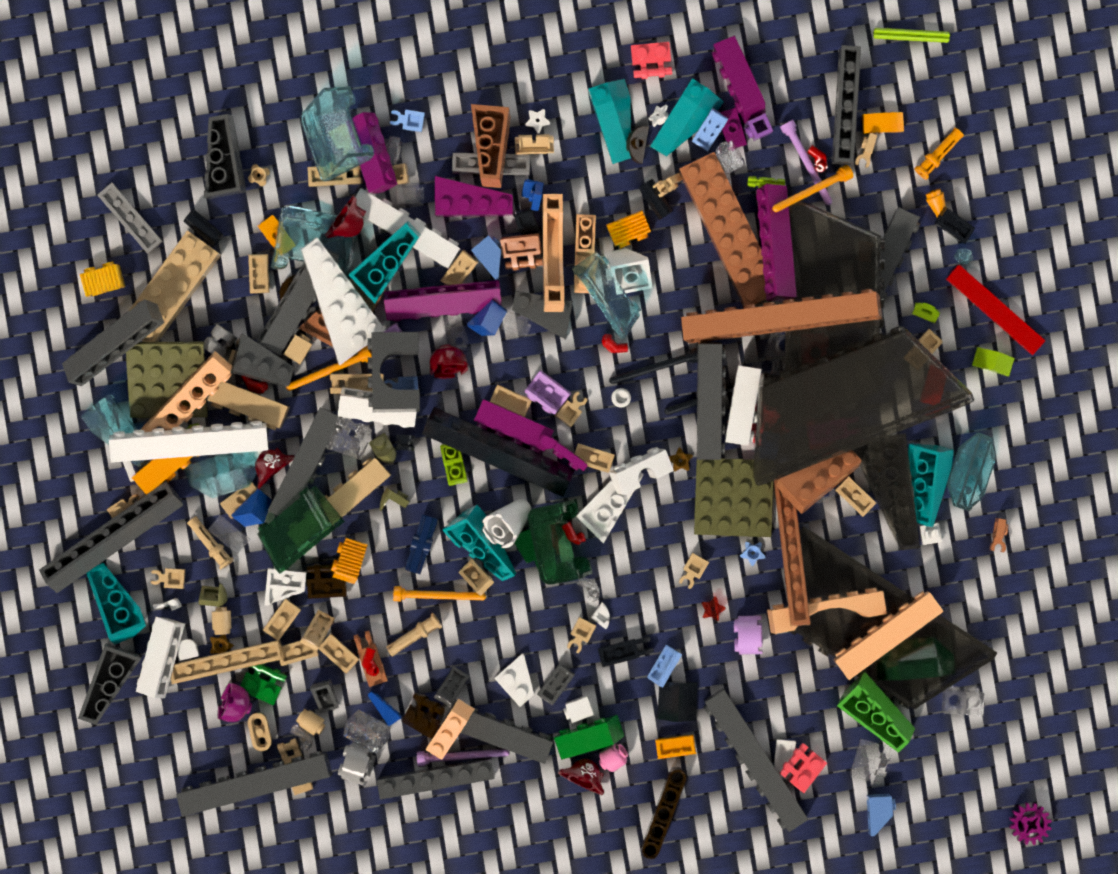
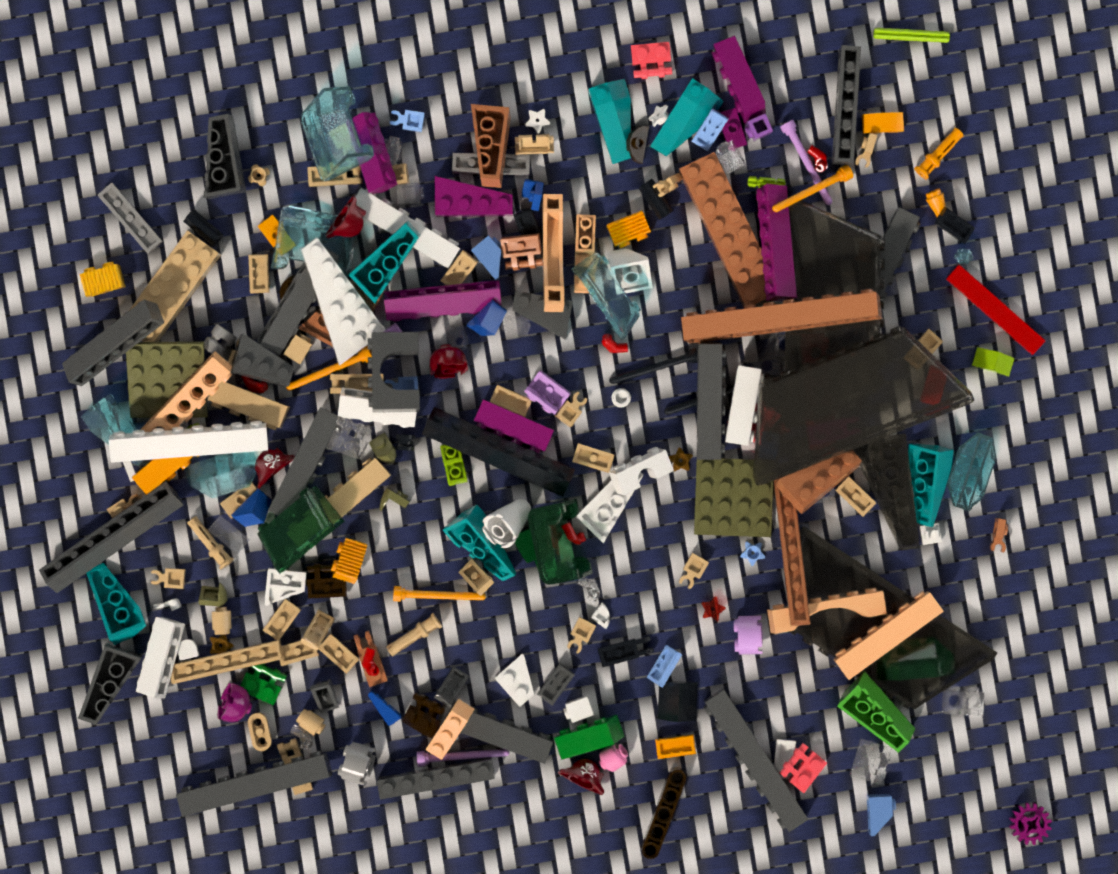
clear brick [343,710,391,753] -> none
dark blue piece [405,514,438,574] -> none
magenta hinge [539,433,587,471] -> none
lime piece [912,302,940,323] -> none

